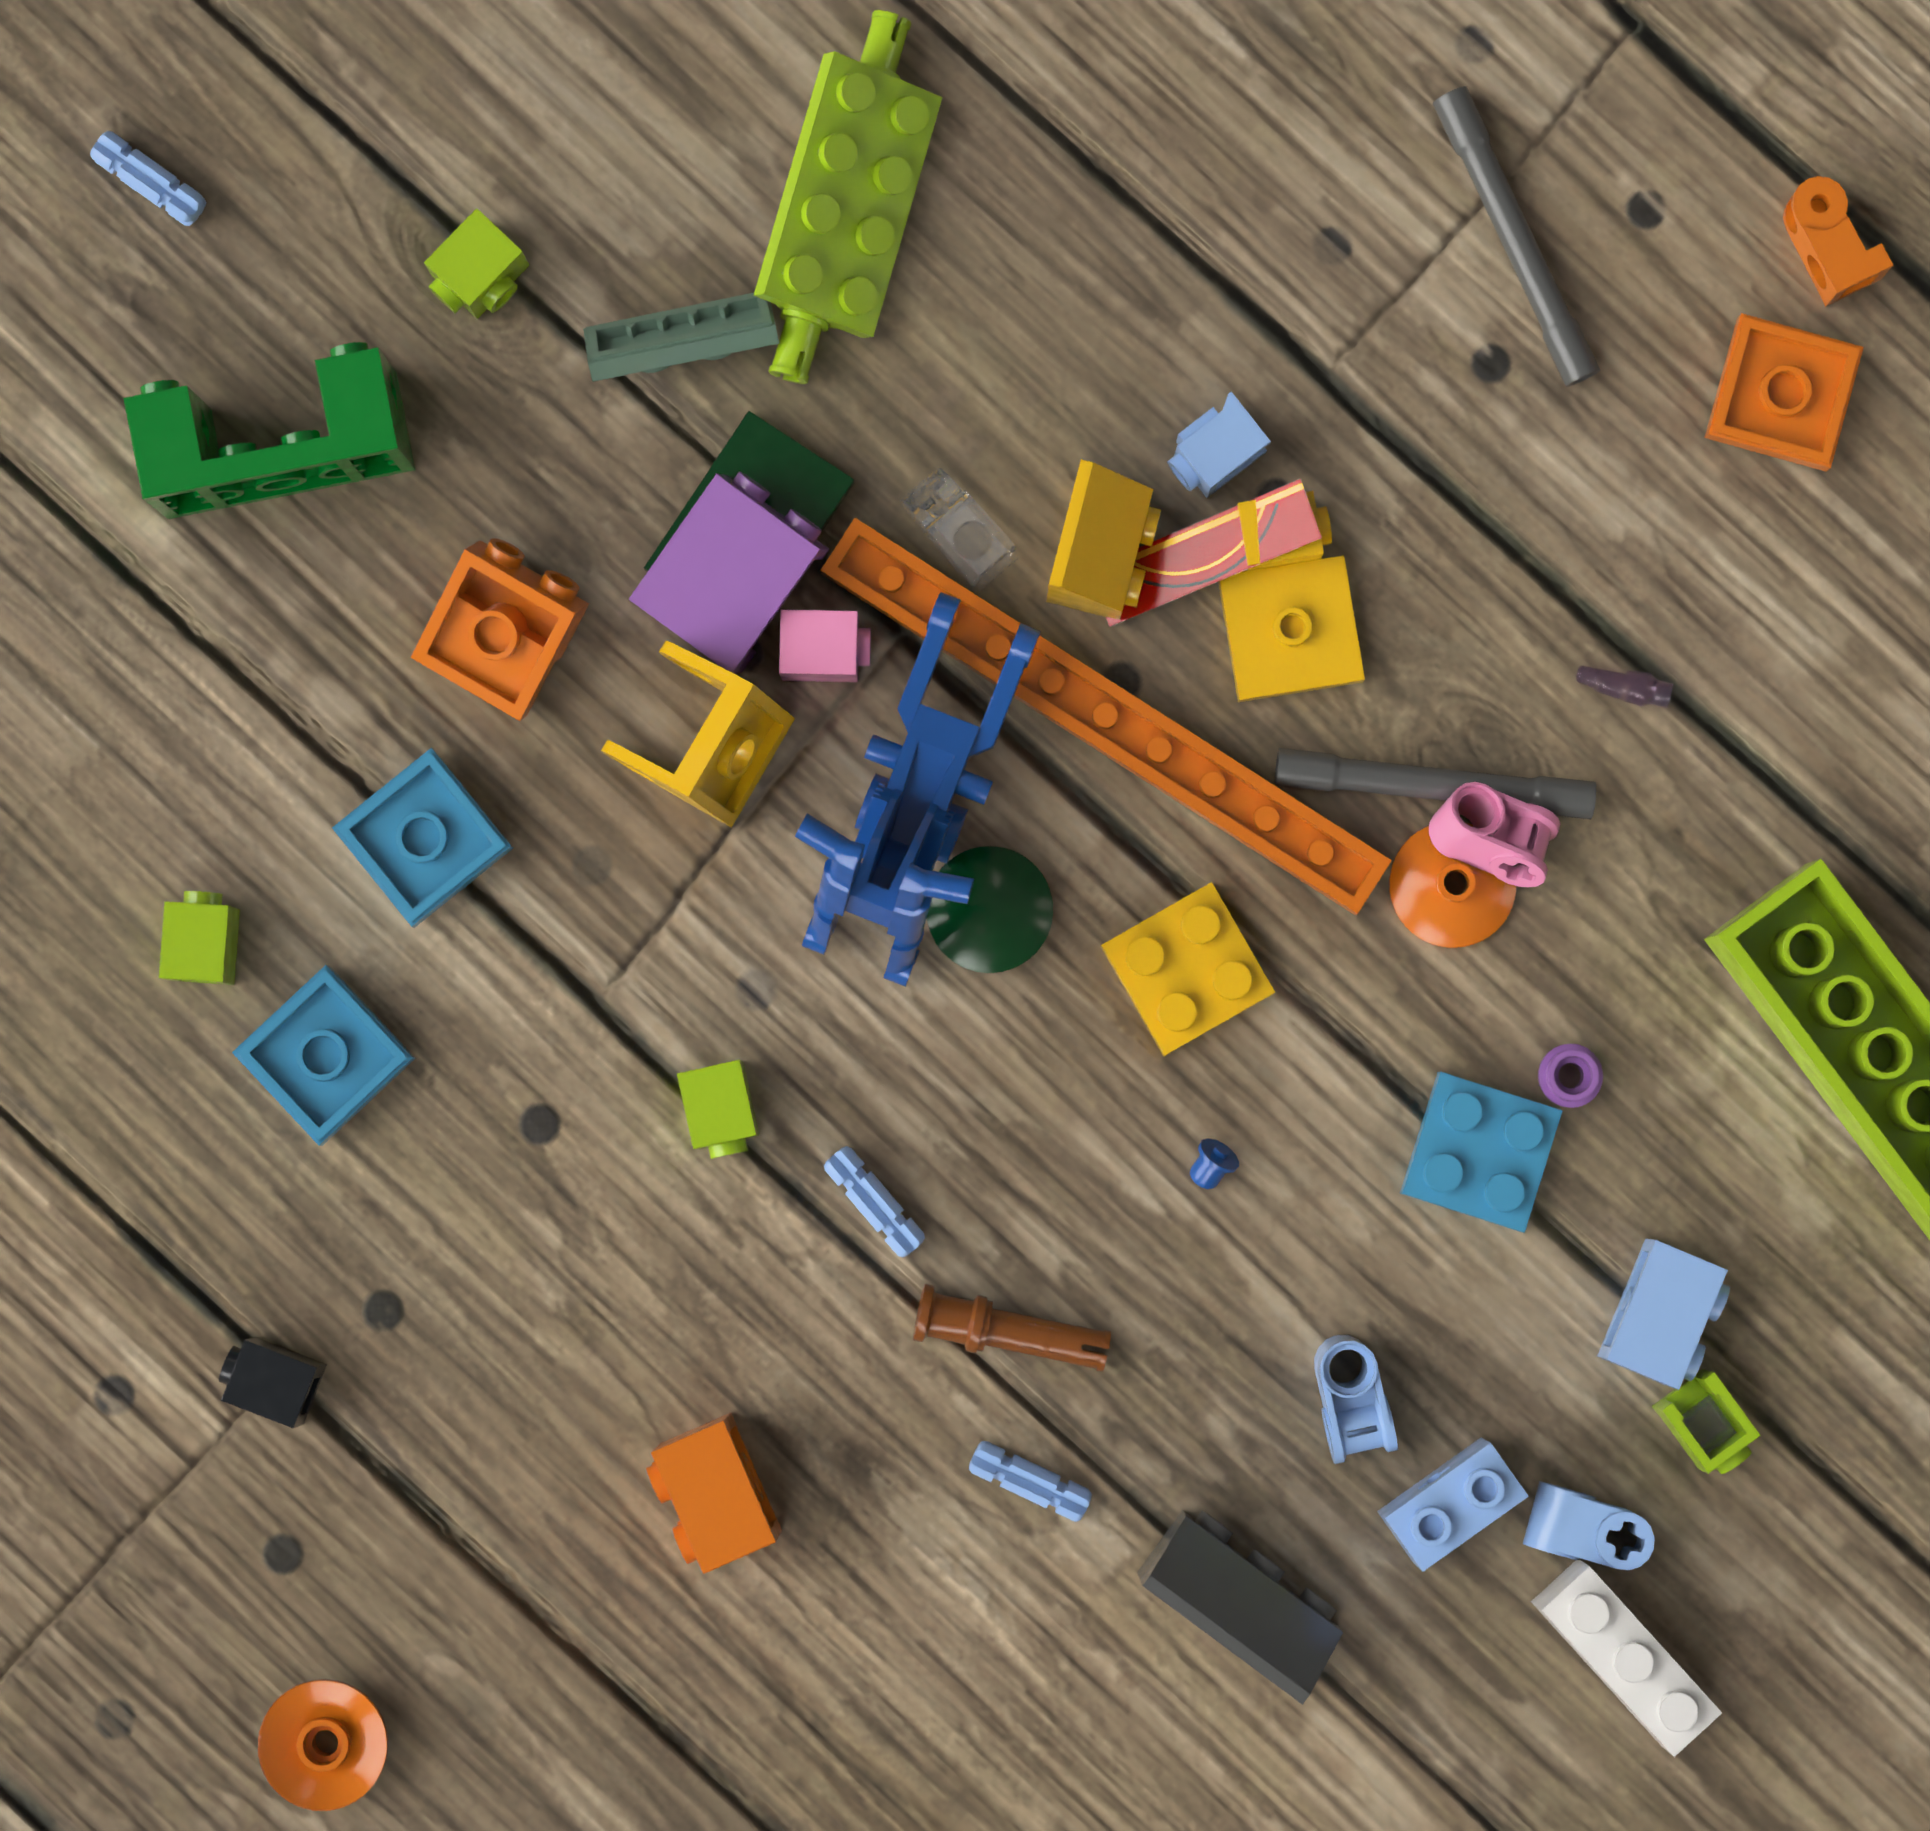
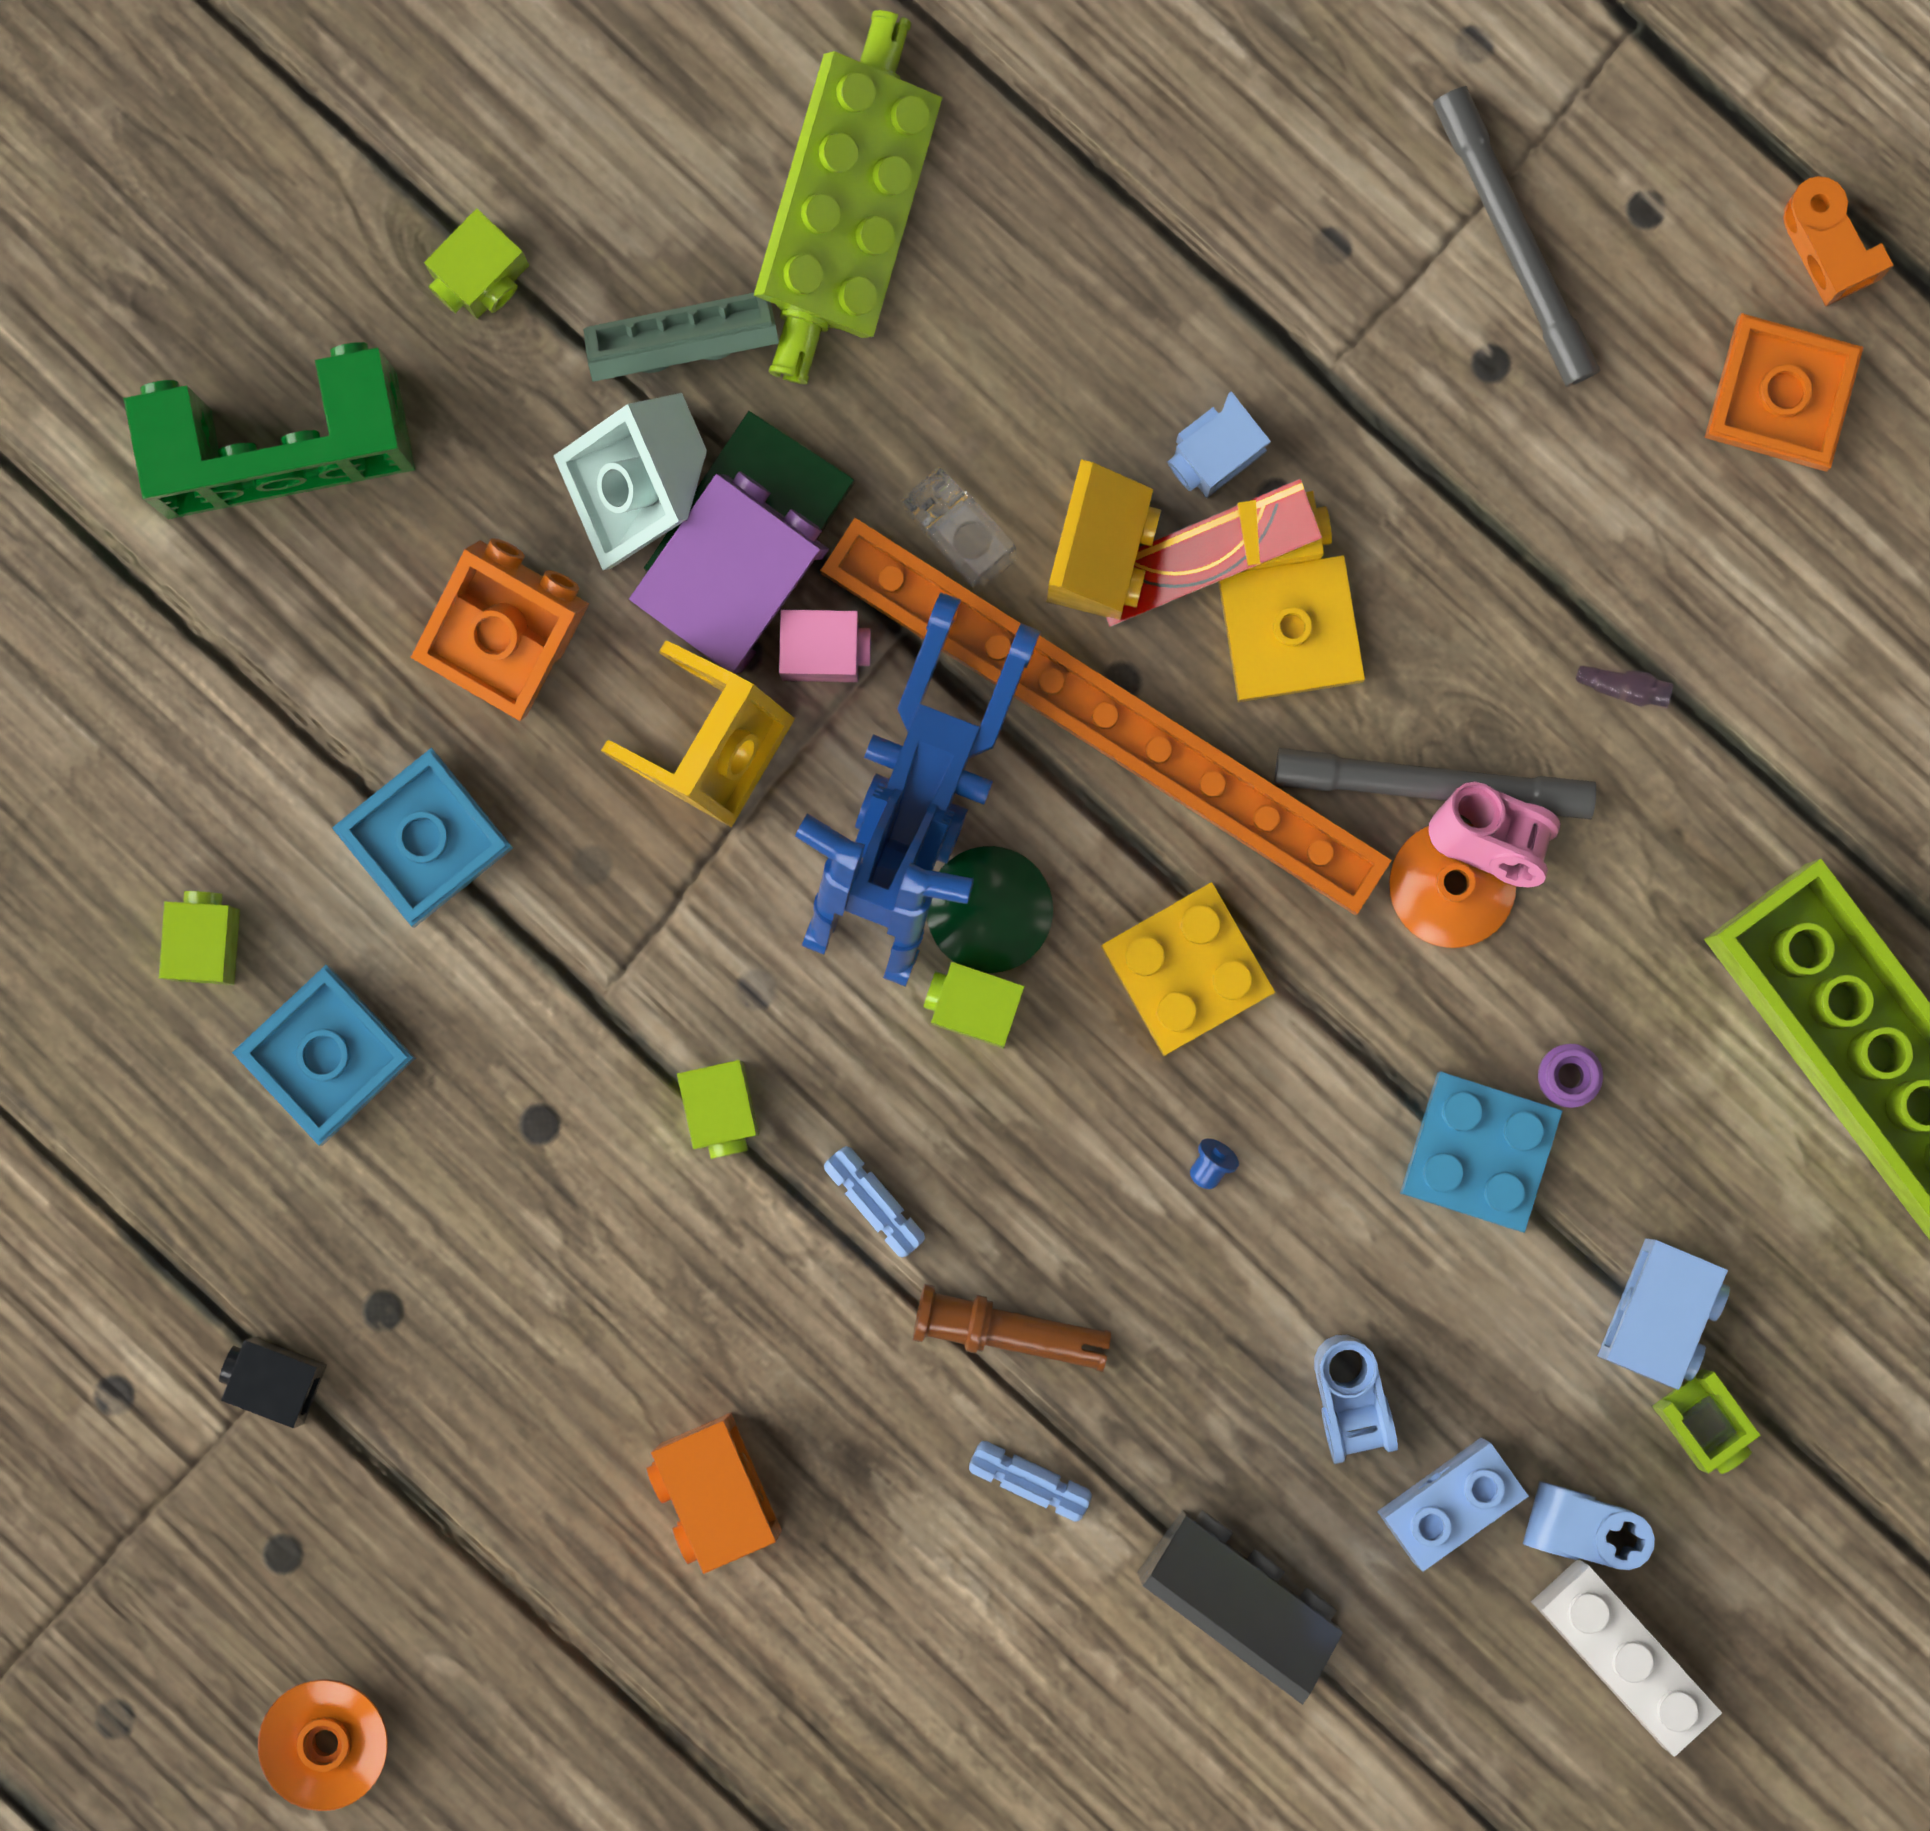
light blue axle [90,131,207,226] -> none
none -> light aqua slope [554,393,707,570]
none -> lime brick [923,962,1025,1049]

